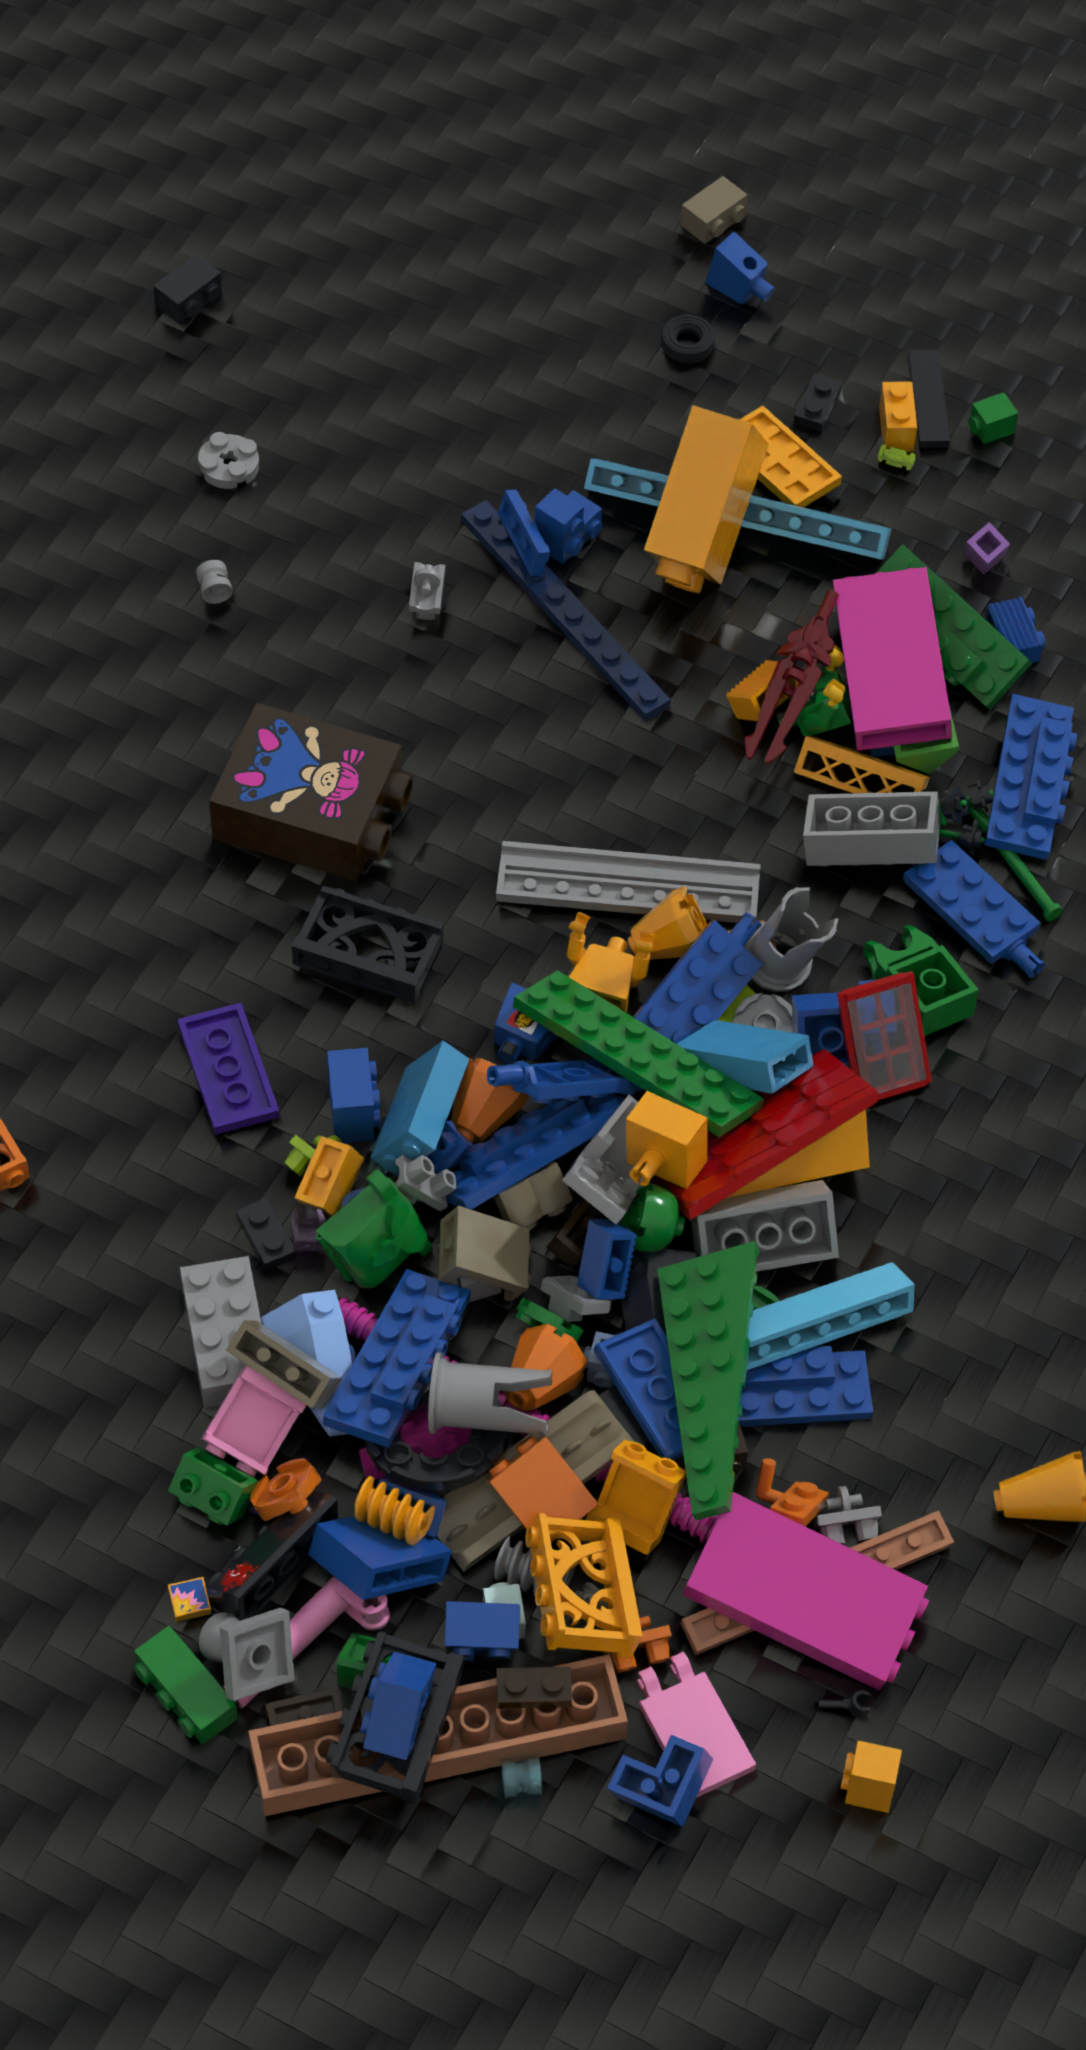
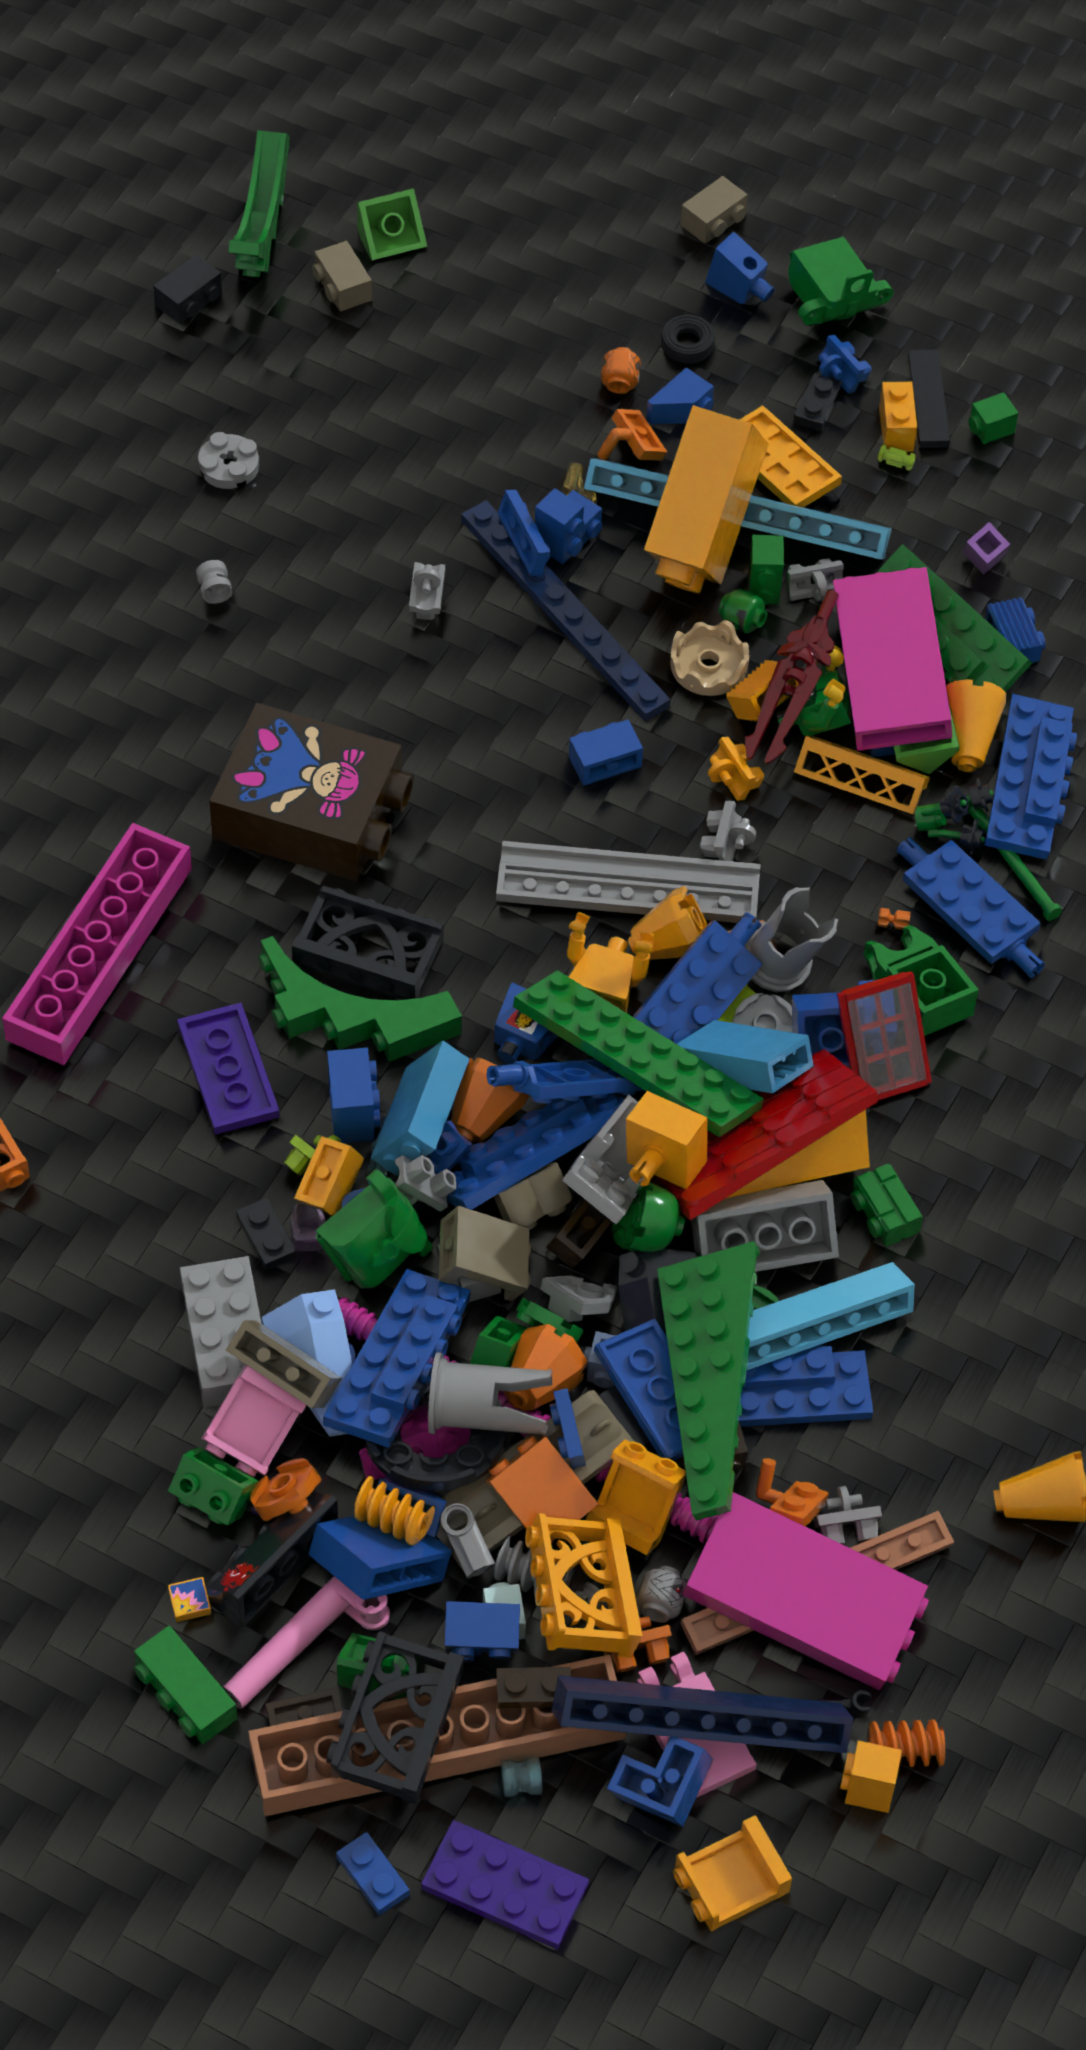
light grey plant [199,1607,295,1701] -> none
blue brick [360,1652,437,1760] -> none
blue brick [577,1219,637,1299] -> none
light grey brick [803,792,941,866] -> none
none -> dark pink brick [2,823,192,1065]
none -> green arch [228,130,290,278]
none -> green arch [258,936,462,1062]
none -> dark tan brick [312,240,372,311]
none -> blue plate [336,1832,410,1916]
none -> bright green slope [357,188,427,260]
none -> dark purple plate [421,1819,589,1950]
none -> light grey piece [441,1503,495,1579]
none -> green brick [470,1316,529,1367]
none -> blue plate [550,1388,586,1469]
none -> dark blue brick [552,1675,853,1753]
none -> clear yellow arm [563,463,597,504]
none -> blue brick [569,720,643,786]
none -> orange plate [597,409,667,461]
none -> orange head [600,347,641,394]
none -> light grey head [636,1566,687,1623]
none -> blue slope [646,368,714,424]
none -> tan plate [670,620,749,696]
none -> light orange panel [673,1815,792,1931]
none -> light grey hips [700,801,756,861]
none -> light orange hips [708,737,765,801]
none -> green head [719,589,767,634]
none -> green brick [748,535,784,605]
none -> light grey hips [787,558,844,602]
none -> green piece [788,237,894,325]
none -> blue hips [818,335,872,393]
none -> green brick [850,1163,923,1247]
none -> orange piece [867,1719,945,1767]
none -> orange piece [878,908,911,930]
none -> light orange cone [946,679,1006,772]

